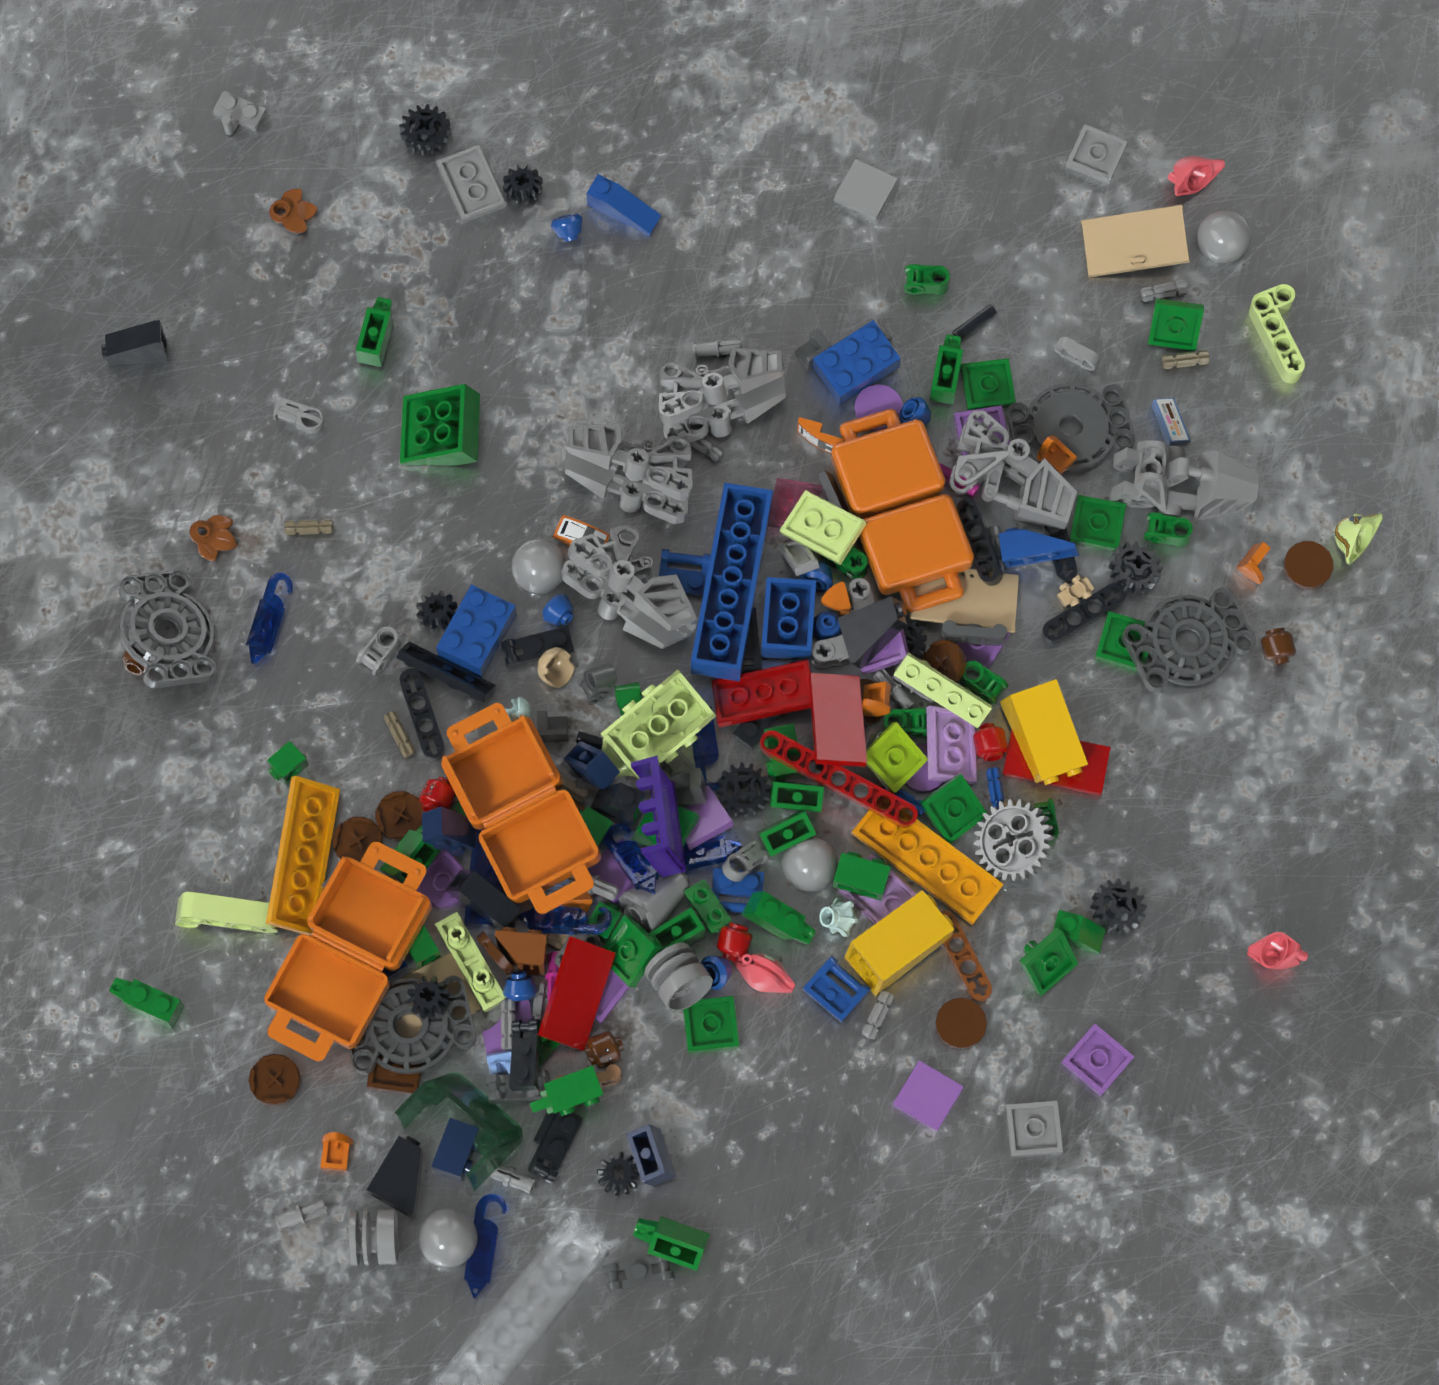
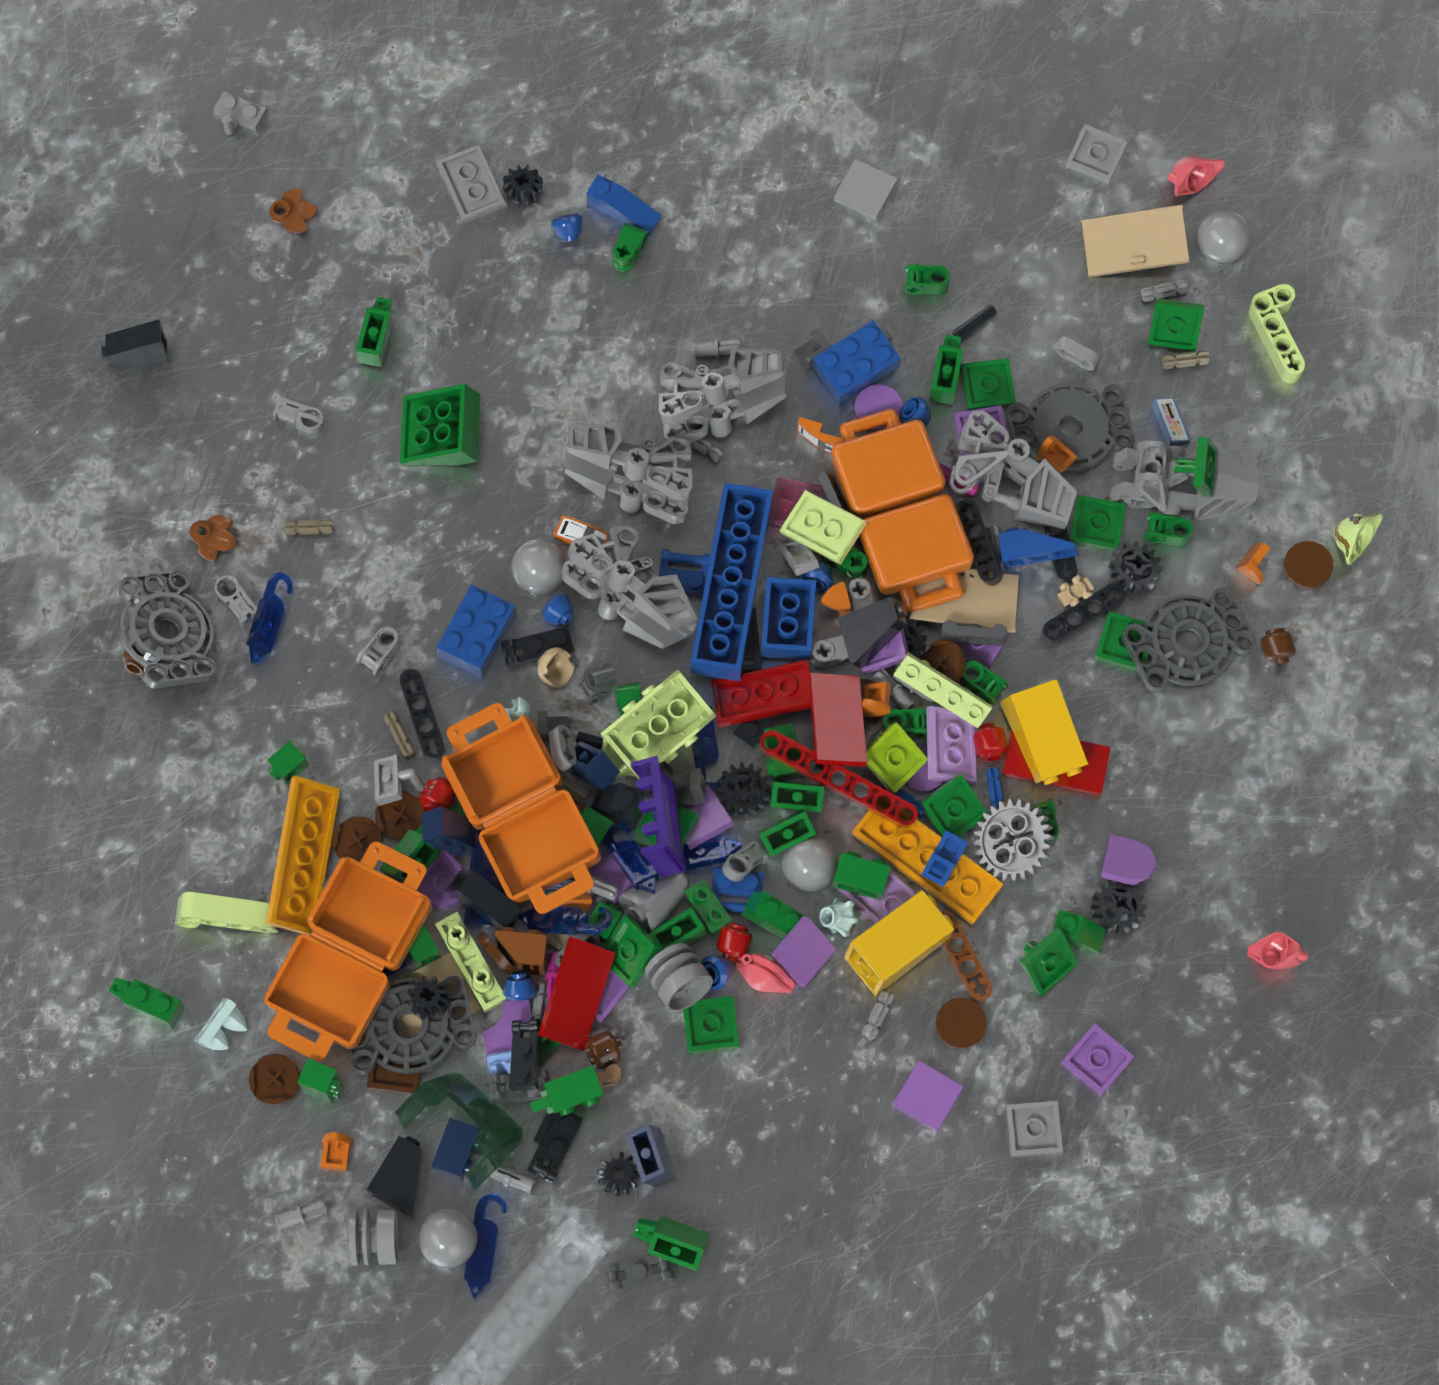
black plate [396,641,496,703] -> none
black gear [399,104,451,155] -> none
black gear [416,589,458,632] -> none
light grey axle [501,999,515,1050] -> none
blue plate [803,956,871,1023] -> none
blue cone [813,611,842,641] -> none
none -> light aqua tile [193,998,248,1050]
none -> light grey piece [214,575,258,625]
none -> green brick [297,1059,343,1104]
none -> light grey plate [374,754,425,806]
none -> light grey beam [549,725,577,771]
none -> green piece [613,223,648,272]
none -> medium lavender tile [771,916,836,988]
none -> blue slope [921,830,969,887]
none -> medium lavender tile [1101,834,1156,885]
none -> green tile [1174,437,1217,497]

